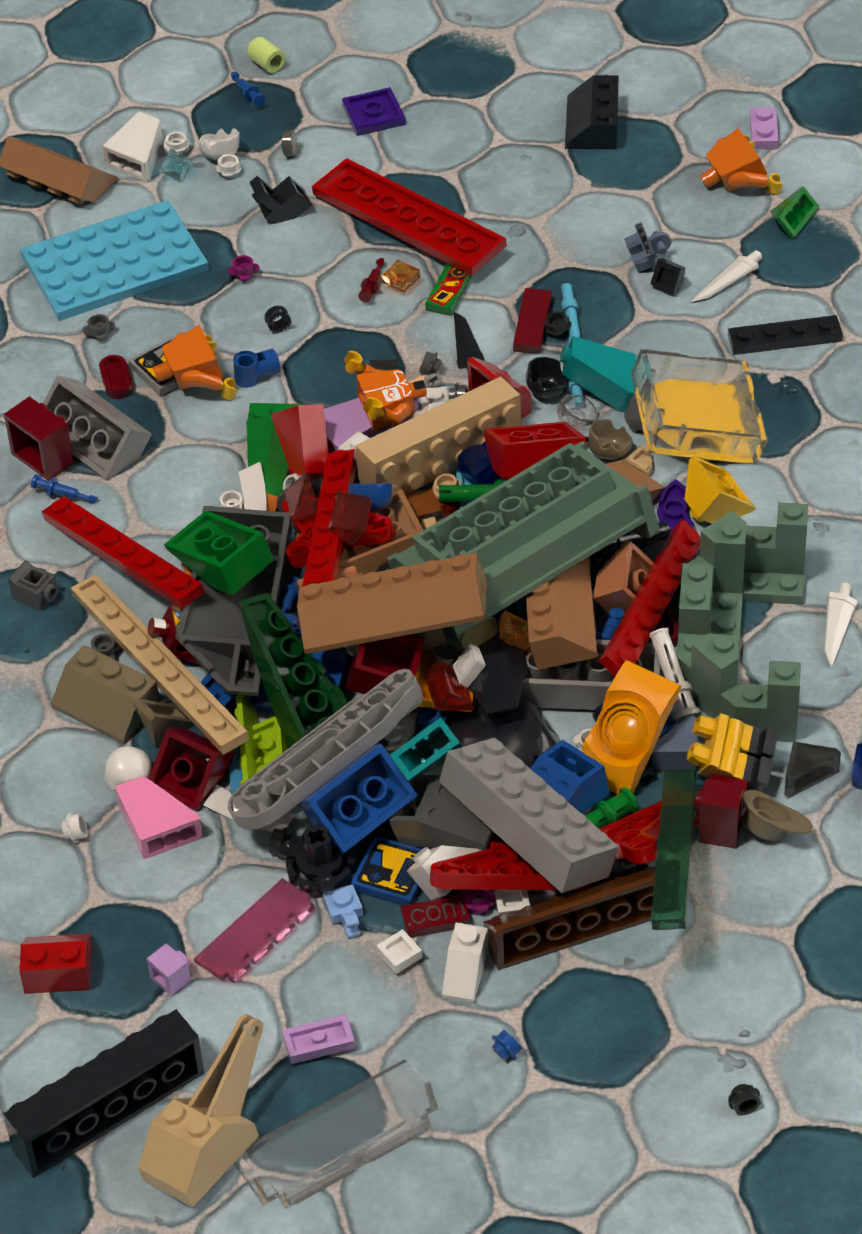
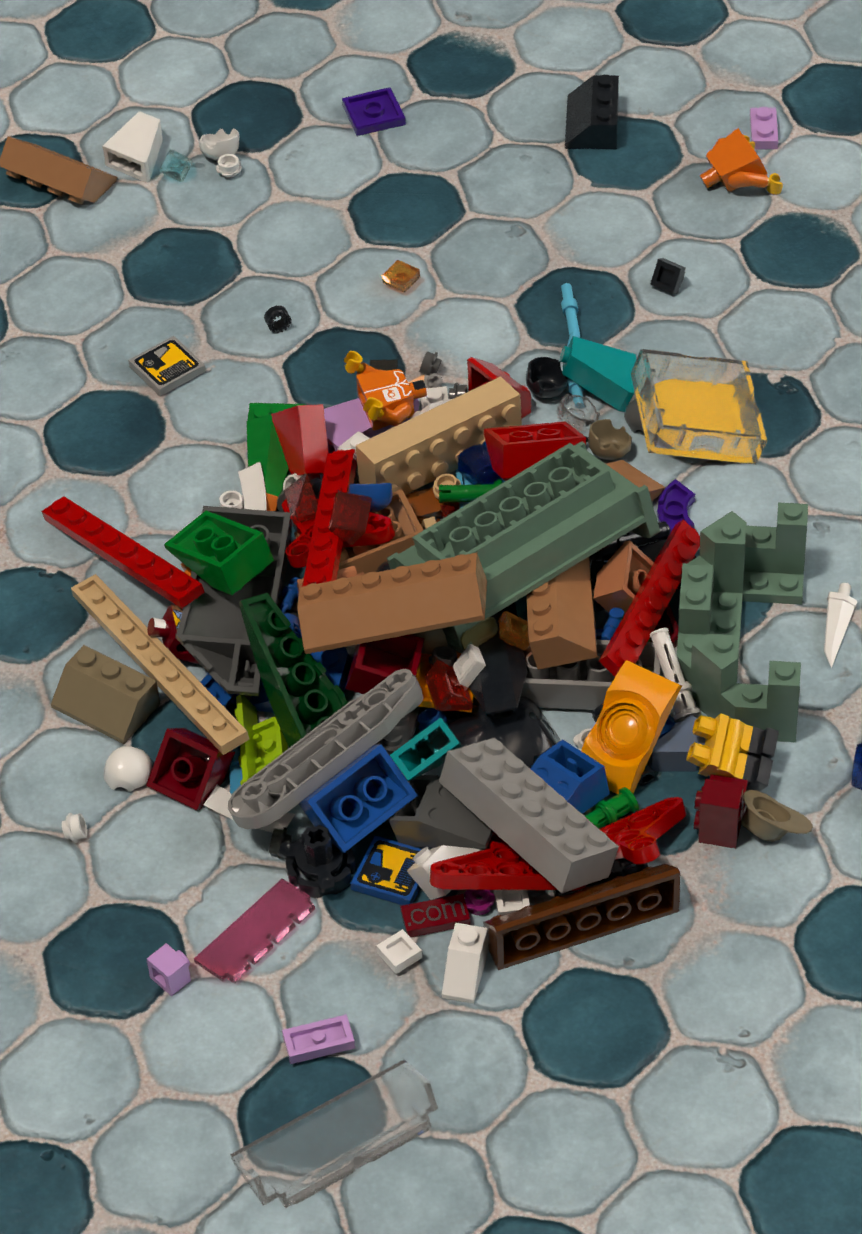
black brick [3,1009,205,1178] -> none
dark red piece [4,396,74,481] -> none
dark grey window [8,560,58,611] -> none
red slope [19,933,92,994] -> none
medium azure plate [20,200,209,321] -> none
blue piece [31,474,98,504] -> none
light grey slope [43,375,152,480] -> none
dark grey plate [83,314,116,341] -> none
dark grey plate [91,634,121,660] -> none
dark red tile [99,355,133,399] -> none
bright pink slope [115,776,203,859] -> none
dark tan slope [133,699,193,749] -> none
tan slope [138,1014,263,1208] -> none
orange torso [152,325,238,400] -> none
white plate [164,132,190,155] -> none
magenta plate [227,255,260,281] -> none
blue piece [231,72,265,107] -> none
blue piece [233,348,280,388] -> none
yellowish green brick [247,37,286,73] -> none
black brick [250,176,312,223] -> none
dark grey tile [282,130,297,157] -> none
red plate [312,158,507,276] -> none
light blue plate [322,884,363,939] -> none
dark red piece [358,258,385,302] -> none
tile [425,263,472,315] -> none
black bar [453,311,484,372] -> none
blue plate [491,1030,522,1061] -> none
dark red tile [513,288,552,353] -> none
pearl dark grey plate [545,311,571,337] -> none
sand blue hips [624,222,671,273] -> none
tan tile [624,444,653,476] -> none
clear green tile [651,768,697,930] -> none
yellow slope [684,456,756,524] -> none
white bar [691,250,762,302] -> none
black plate [728,315,843,355] -> none
pearl dark grey plate [728,1084,760,1115] -> none
green slope [770,186,819,239] -> none
clear smoke slope [784,741,841,799] -> none

